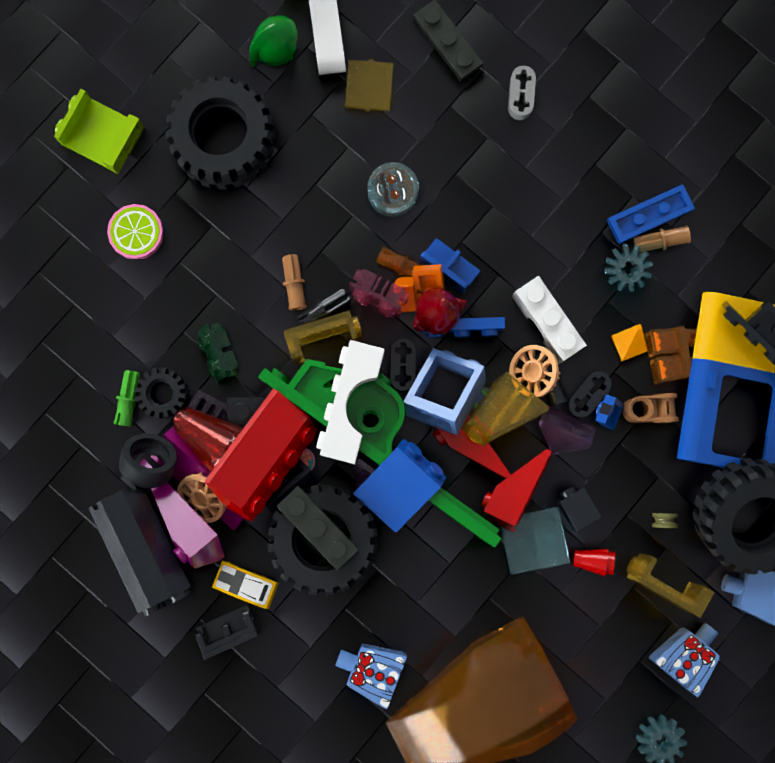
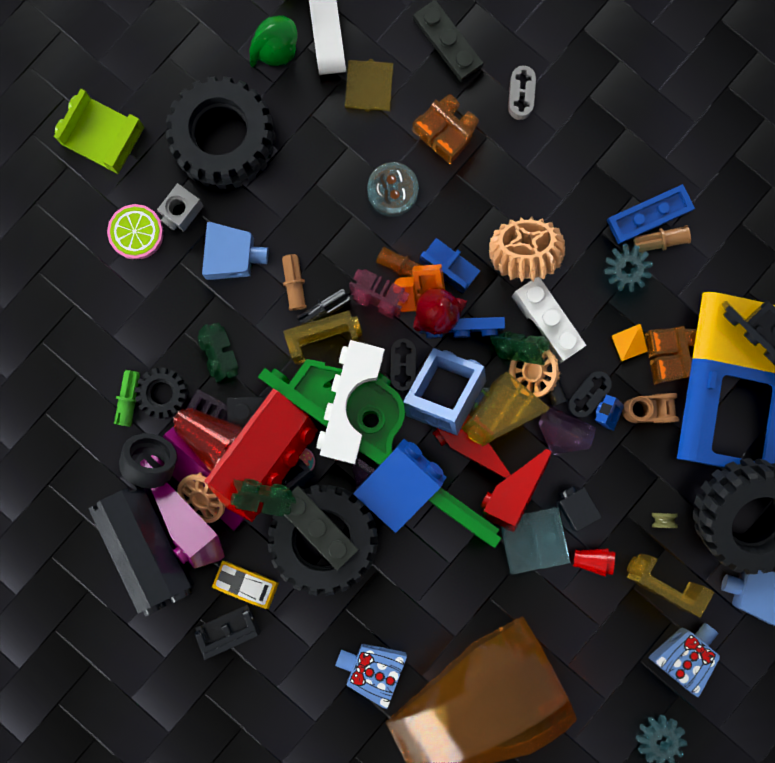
none -> light grey brick [157,183,203,232]
none -> medium blue torso [202,222,269,280]
none -> clear green hinge [231,479,296,517]
none -> clear orange hips [412,94,479,165]
none -> light nougat gear [489,217,565,282]
none -> clear green hinge [490,331,550,365]

